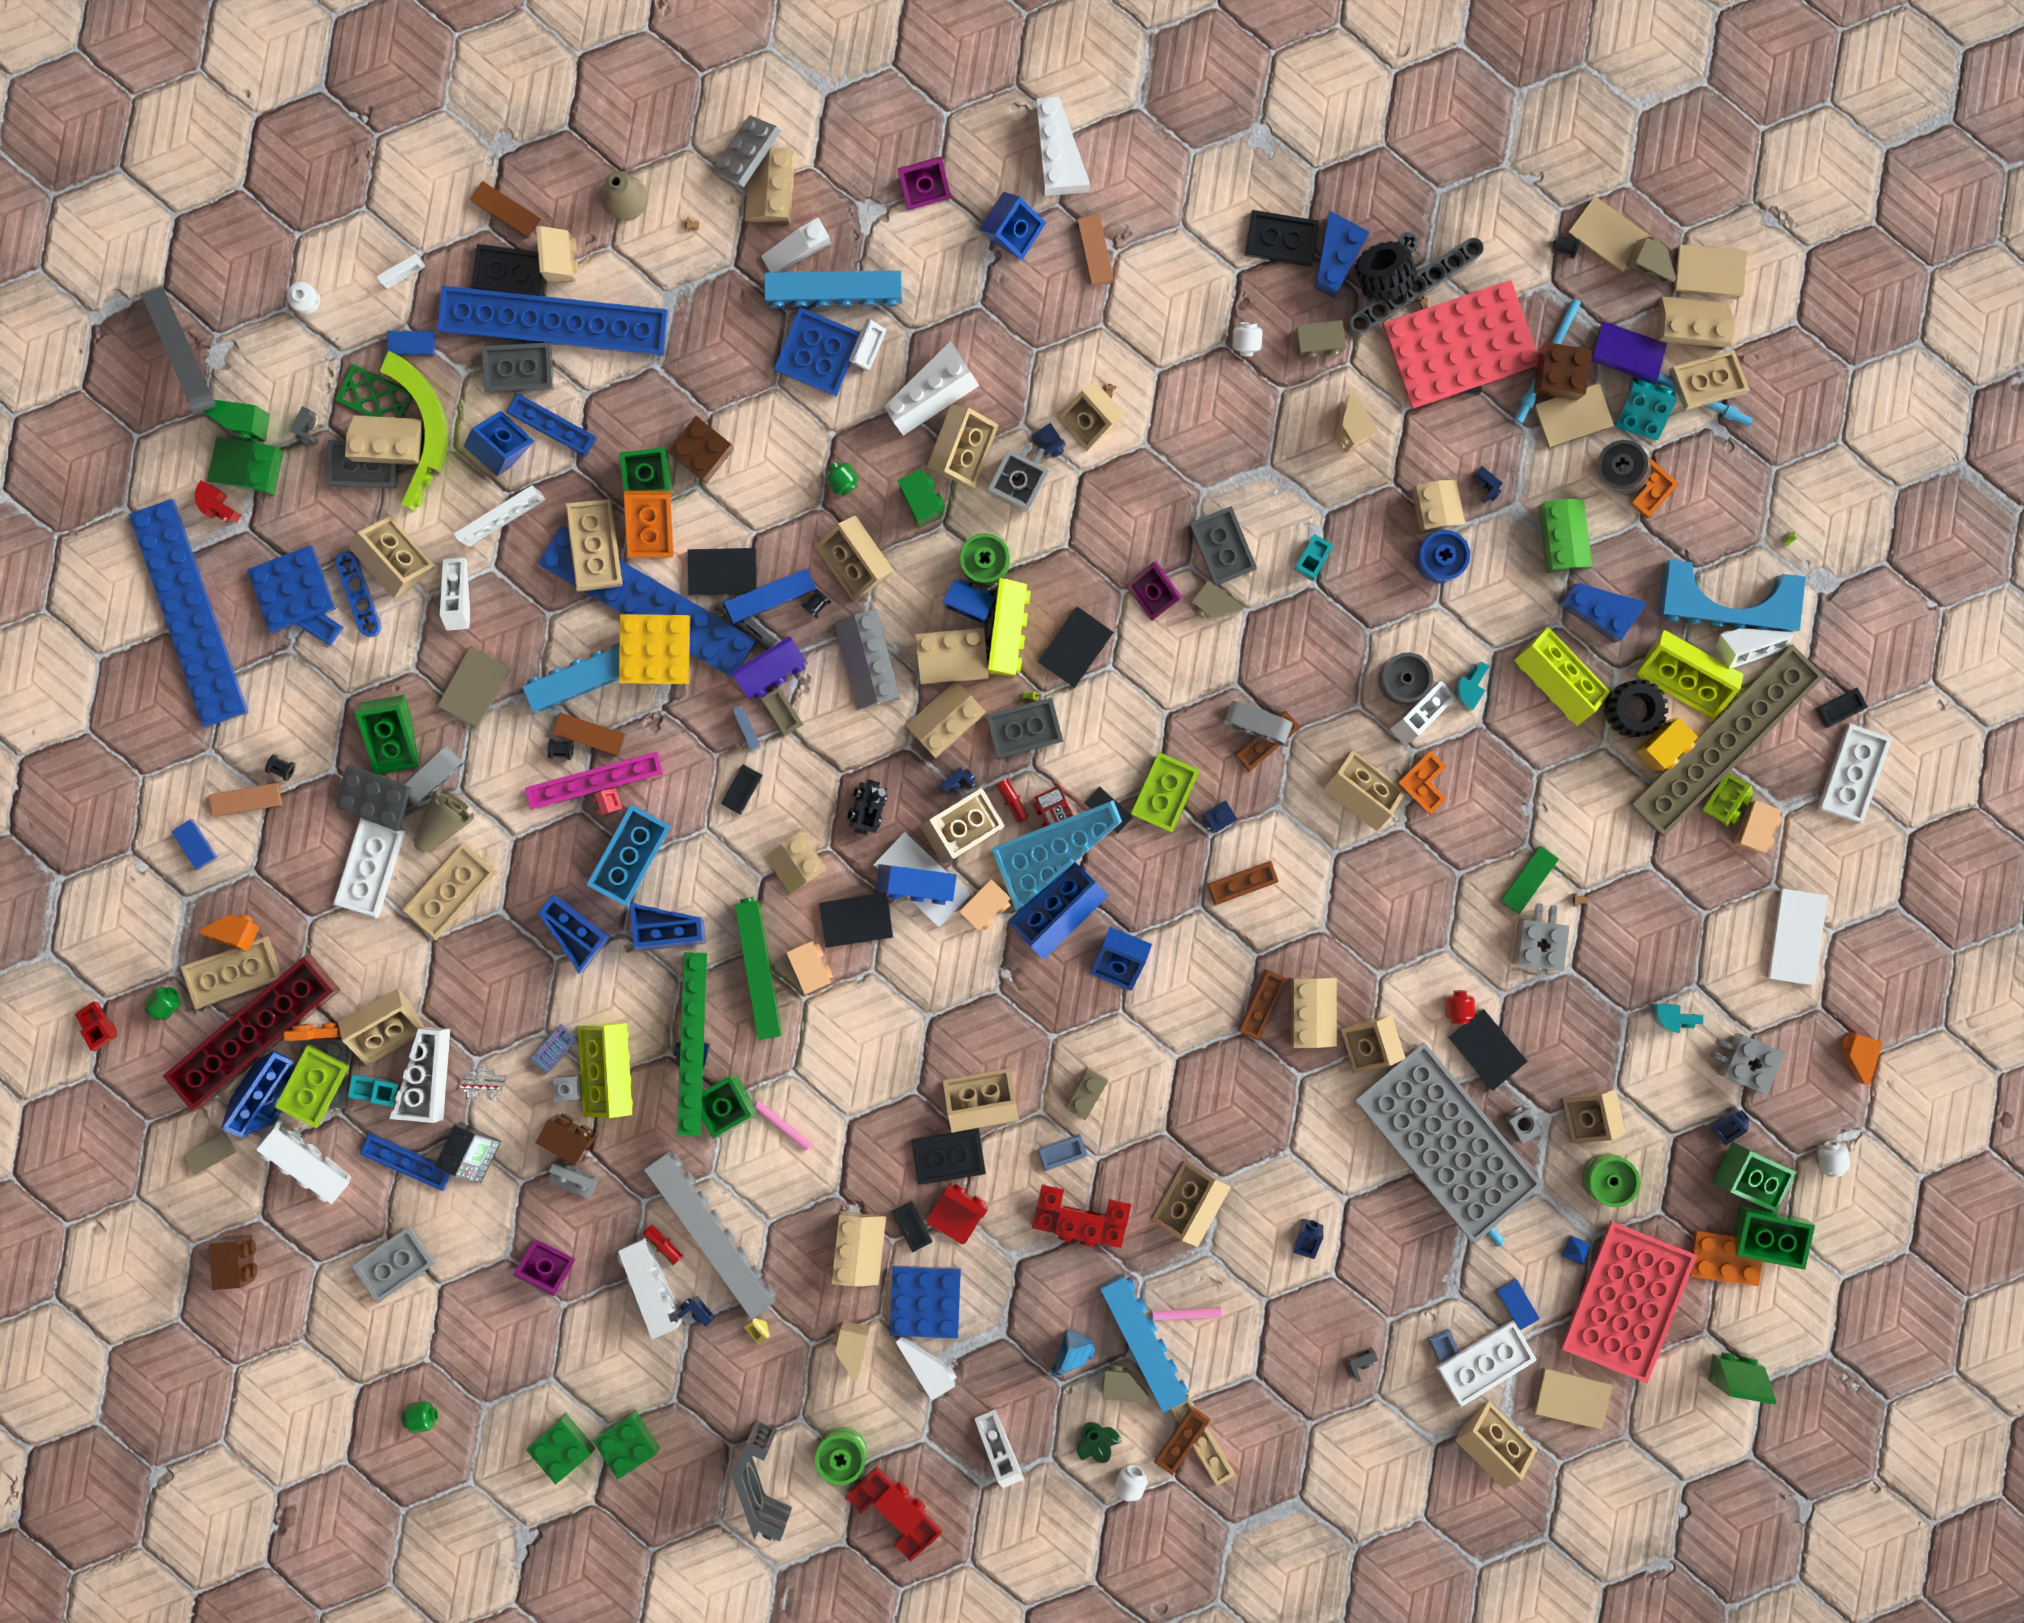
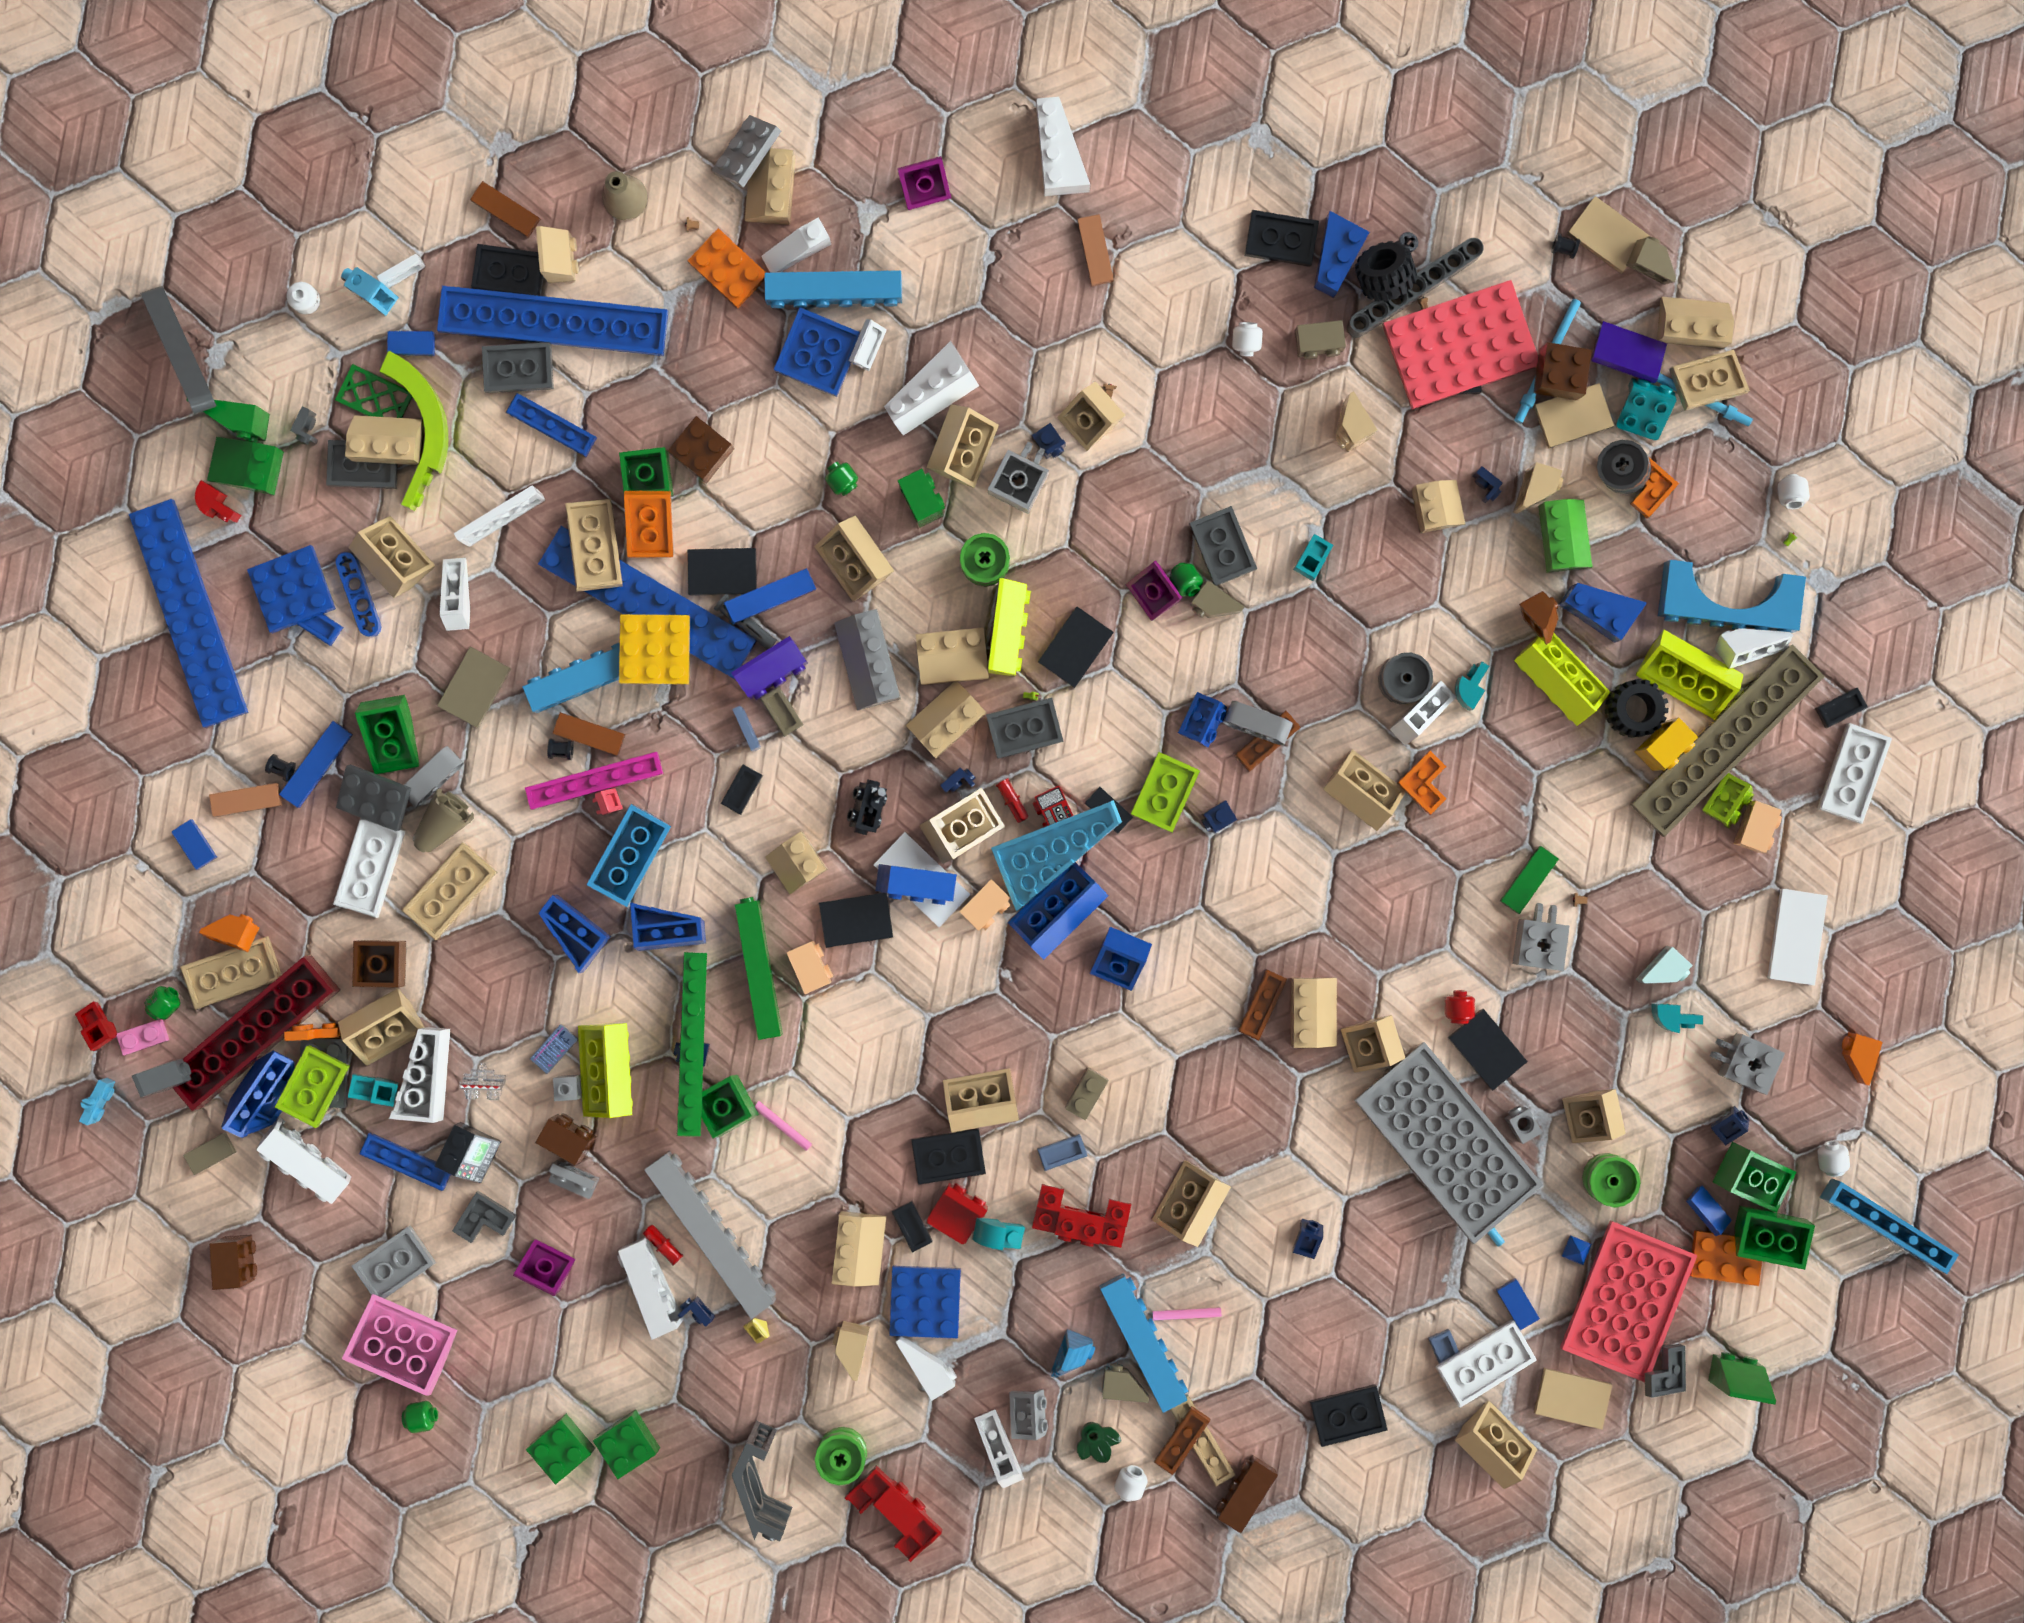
blue slope [464,411,534,476] -> none
black bush [801,589,831,619] -> none
blue slope [943,578,996,625] -> none
blue slope [979,192,1046,260] -> none
dark orange tile [1207,861,1279,905] -> none
dark grey bracket [1345,1347,1378,1383] -> none
blue wheel [1415,530,1470,584] -> none
tan tile [1674,245,1747,297] -> none
none -> medium azure plate [79,1078,115,1125]
none -> bright pink plate [117,1019,169,1056]
none -> dark grey slope [132,1059,192,1098]
none -> blue tile [279,721,353,808]
none -> medium azure torso [341,267,399,316]
none -> bright pink slope [342,1294,457,1396]
none -> reddish brown brick [352,940,406,988]
none -> dark grey plate [452,1191,517,1243]
none -> orange plate [687,228,766,309]
none -> teal brick [972,1218,1025,1250]
none -> light grey bracket [1009,1389,1048,1440]
none -> green head [1169,563,1203,597]
none -> blue bracket [1178,692,1227,747]
none -> reddish brown brick [1215,1455,1278,1534]
none -> black tile [1309,1384,1388,1447]
none -> tan slope [1513,462,1564,514]
none -> dark orange slope [1519,591,1558,645]
none -> light aqua slope [1636,946,1693,983]
none -> dark grey plate [1645,1344,1686,1398]
none -> blue tile [1686,1185,1732,1236]
none -> white head [1777,474,1810,510]
none -> dark azure brick [1819,1178,1959,1274]

